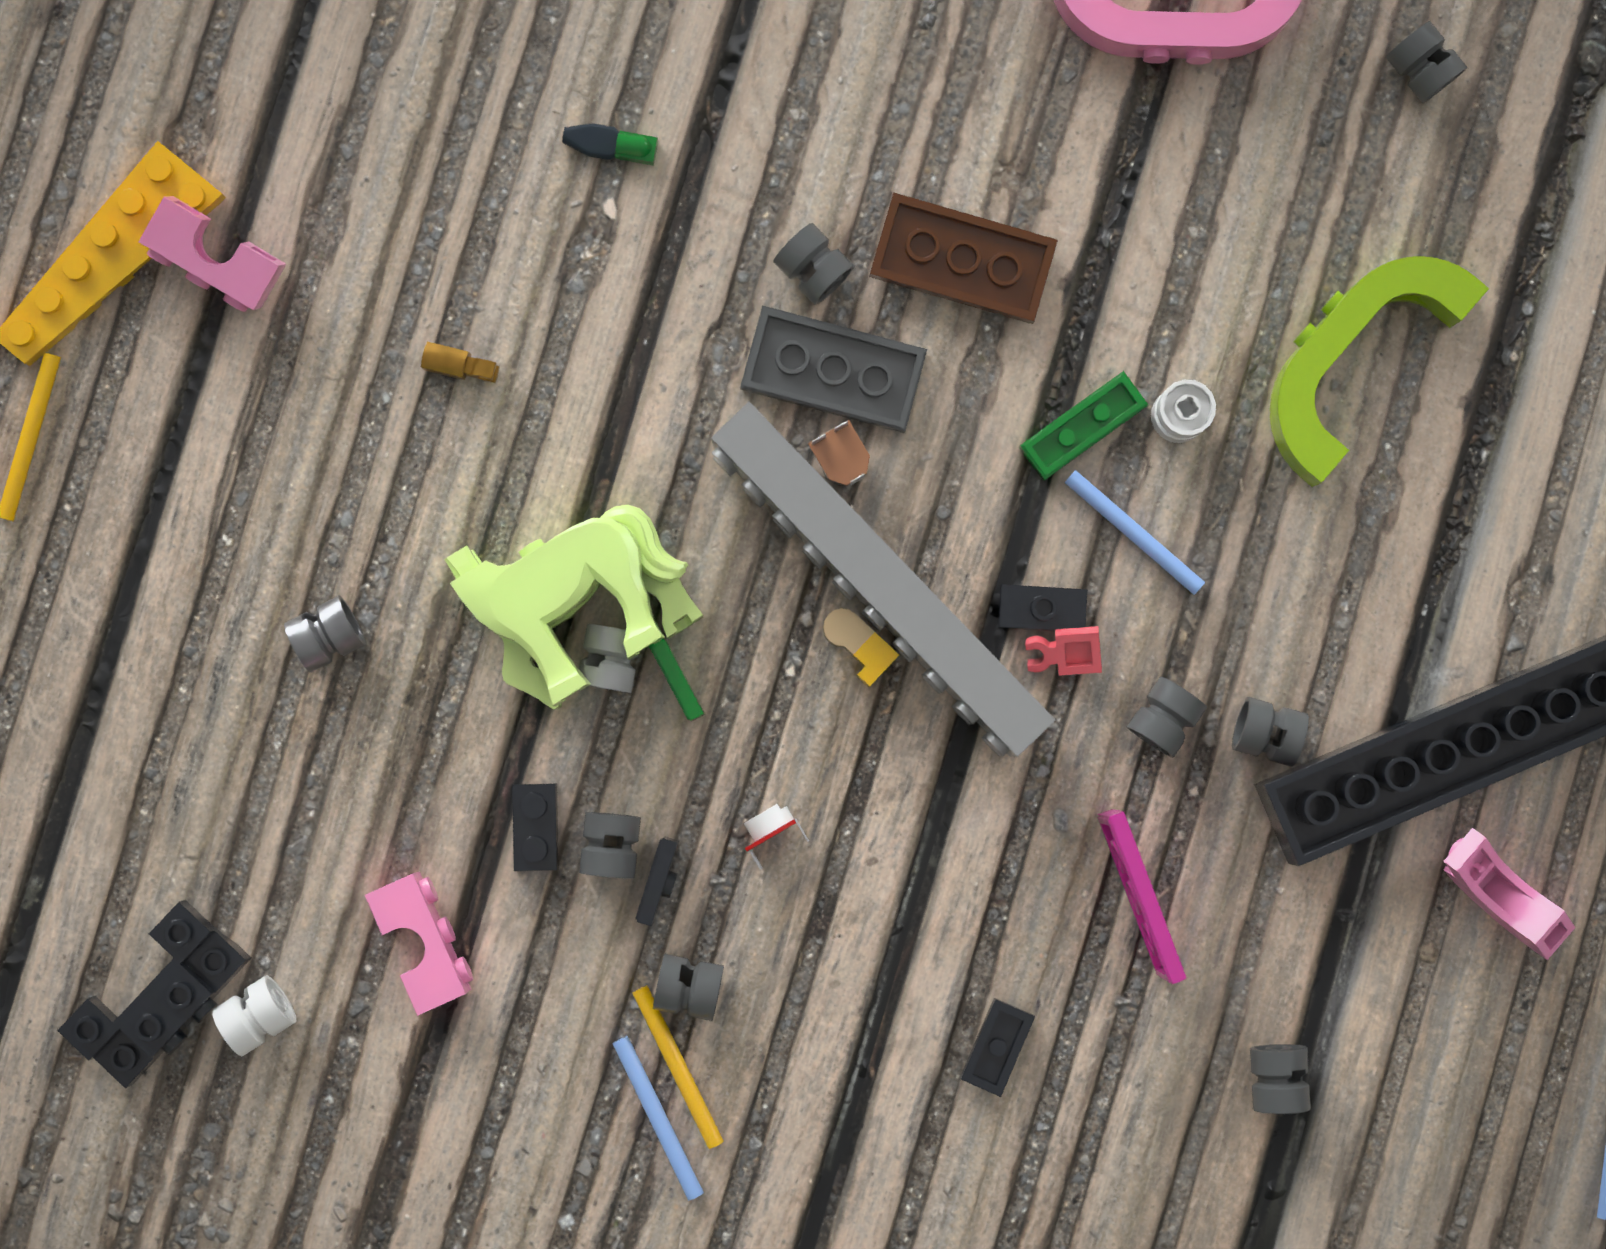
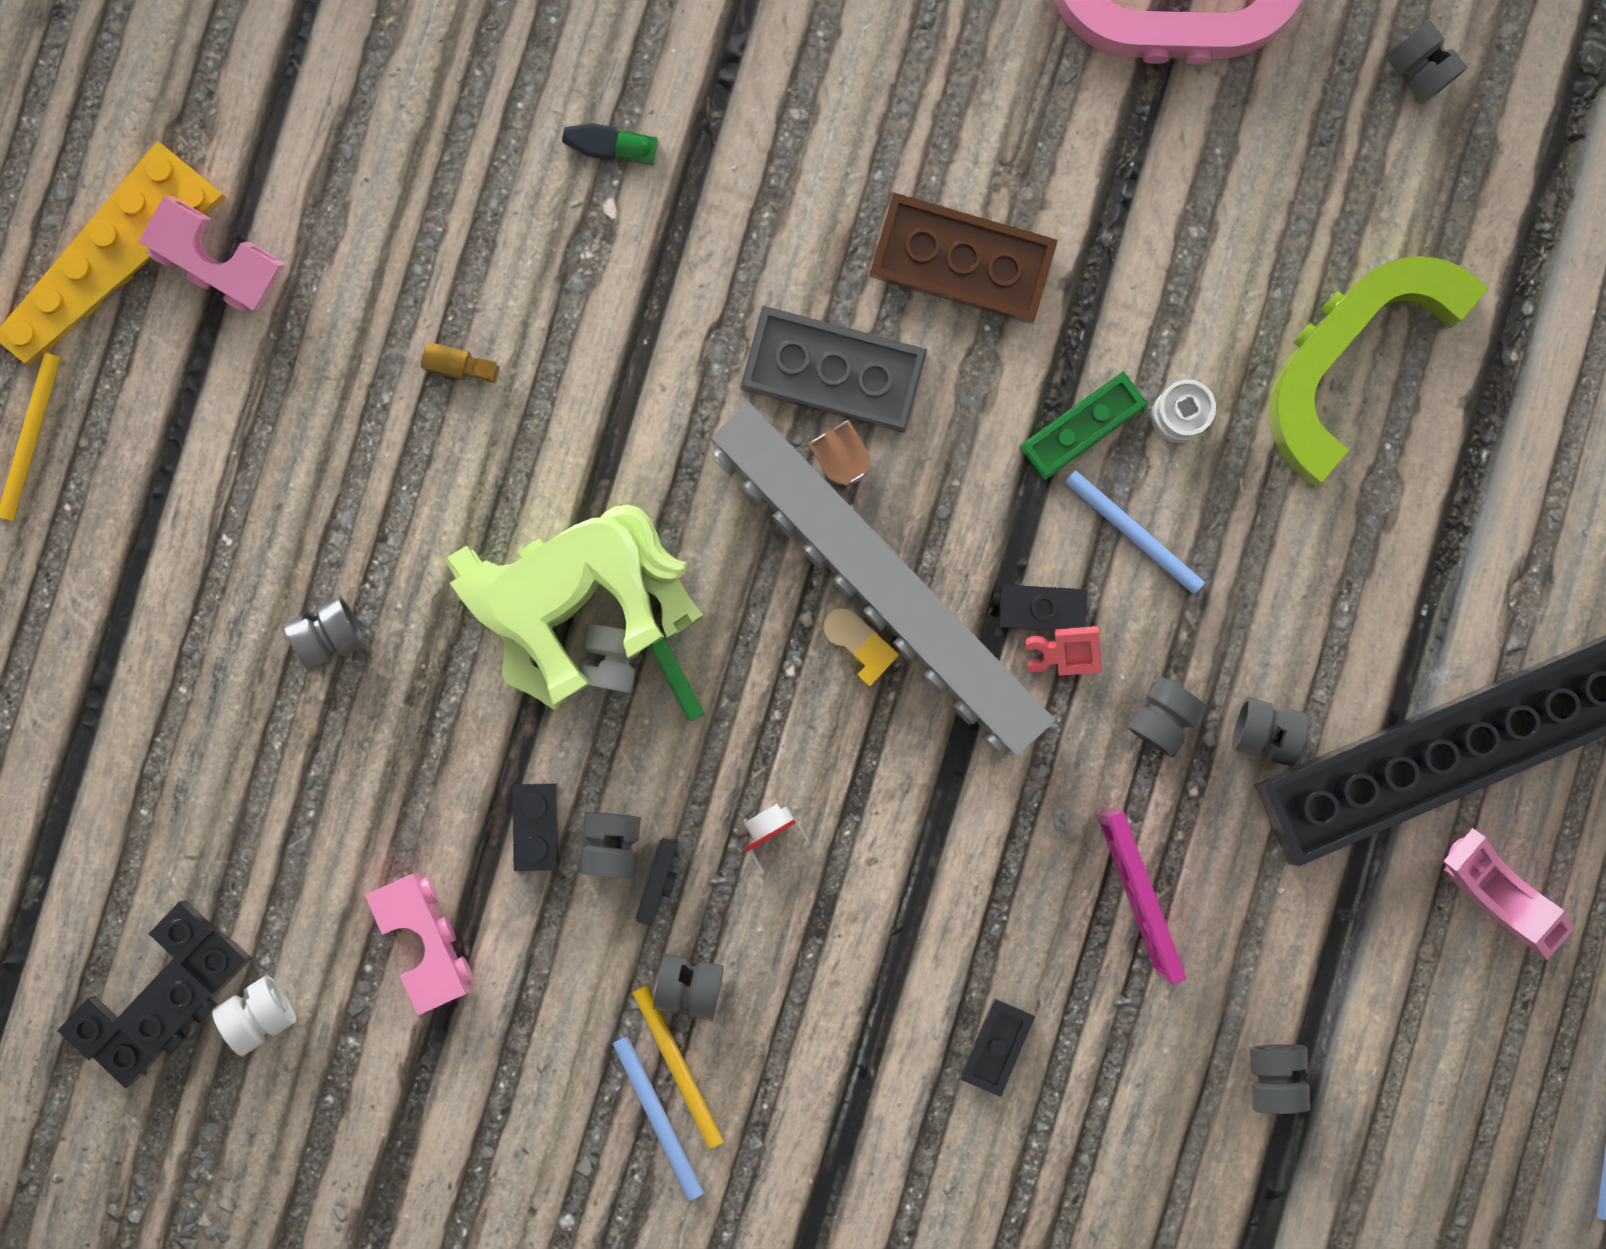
dark grey wheel [773,223,854,305] -> none

